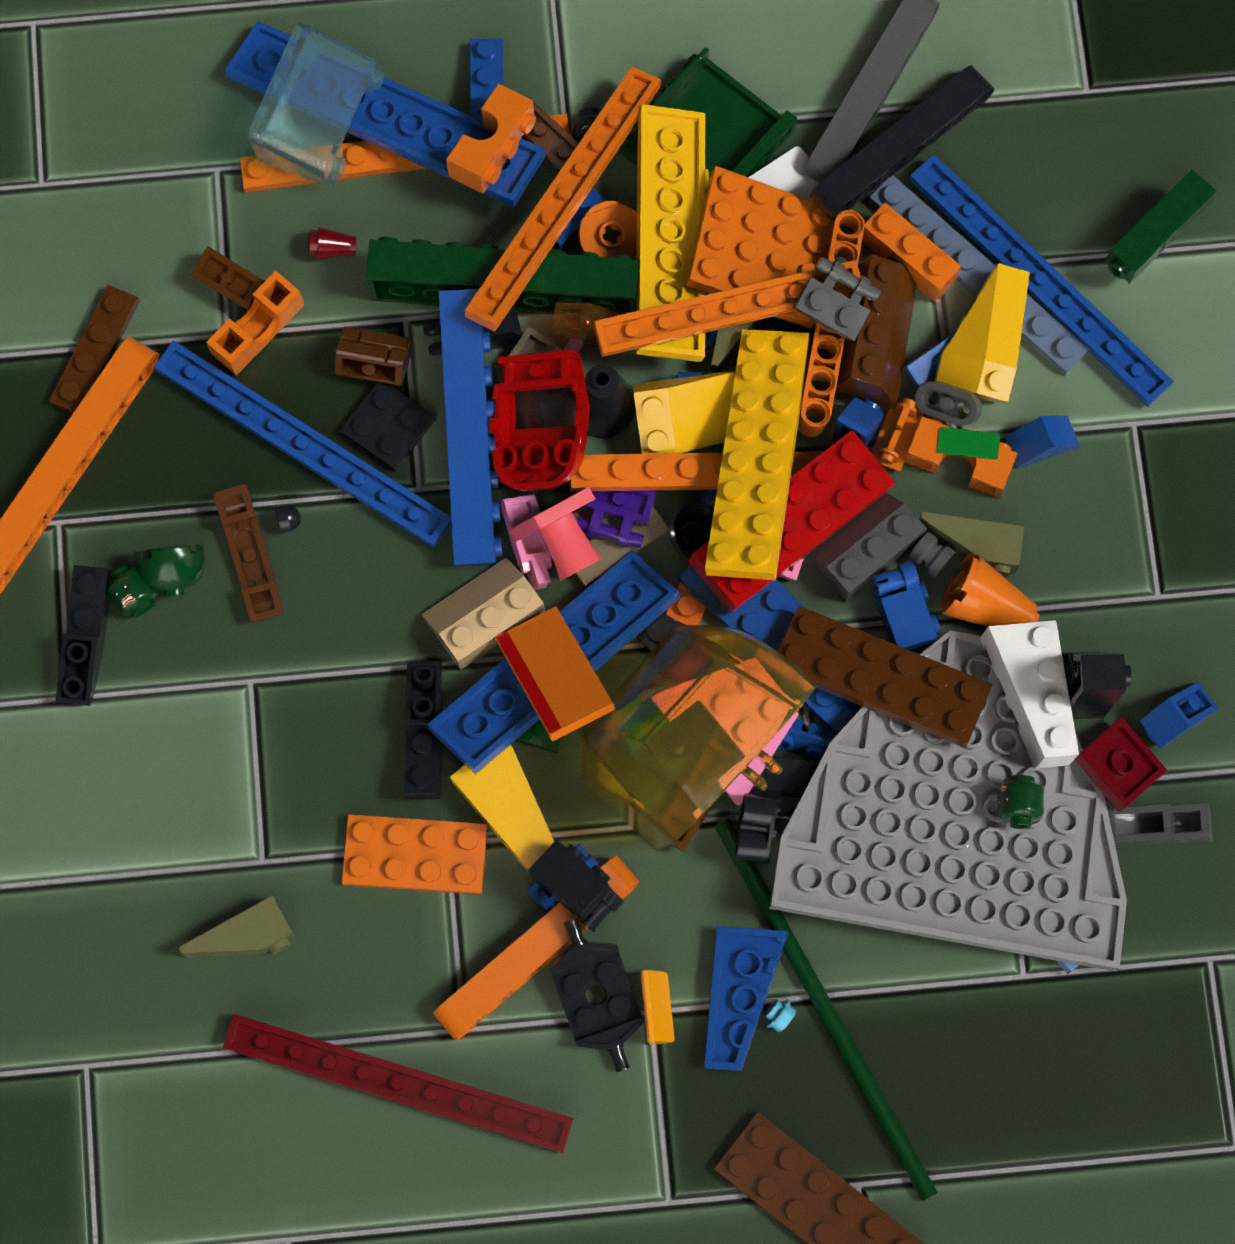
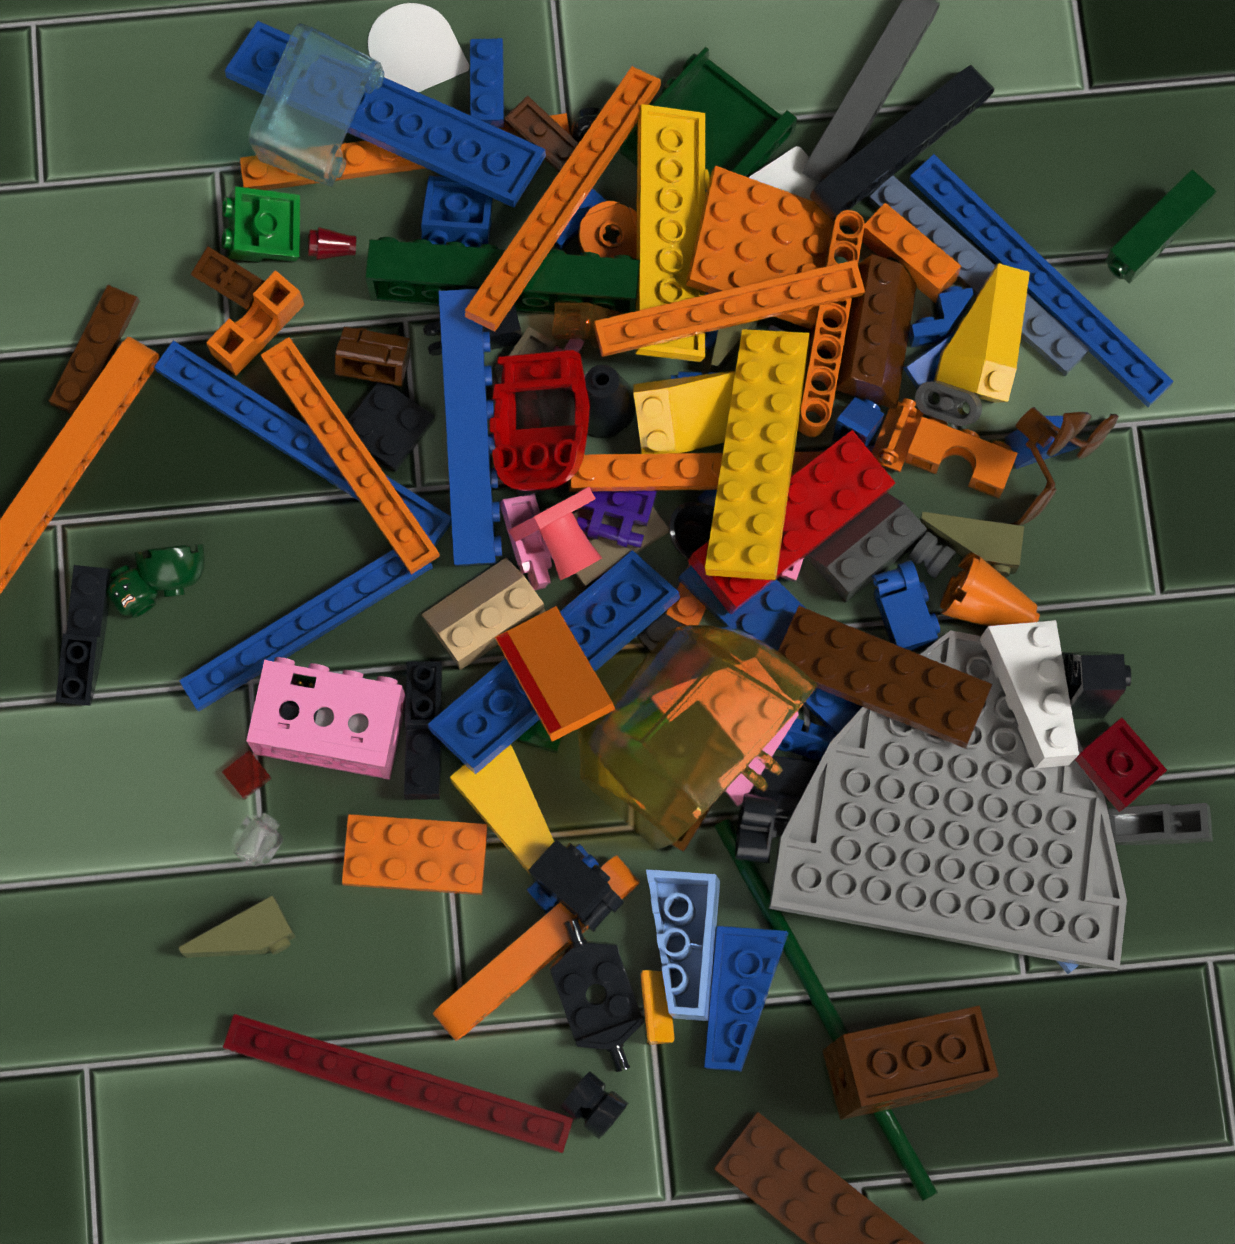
reddish brown slope [213,483,284,624] -> none
black hinge [274,505,301,534] -> none
orange arch [446,83,536,194] -> none
medium azure plate [764,999,796,1032] -> none
dark grey plate [793,257,881,342] -> none
green sticker [937,427,1000,460] -> none
dark green head [998,775,1044,829] -> none
blue slope [1140,682,1219,749] -> none
none -> blue plate [179,549,433,712]
none -> green plate [221,186,300,262]
none -> clear red tile [222,750,272,800]
none -> clear head [231,813,284,867]
none -> bright pink piece [246,657,406,780]
none -> orange plate [261,337,440,575]
none -> white sticker [368,3,470,92]
none -> blue plate [421,176,493,248]
none -> black wheel [561,1071,629,1139]
none -> light blue wedge [646,869,720,1021]
none -> reddish brown piece [823,1005,999,1120]
none -> blue slope [909,286,973,348]
none -> reddish brown plant [1011,407,1119,526]

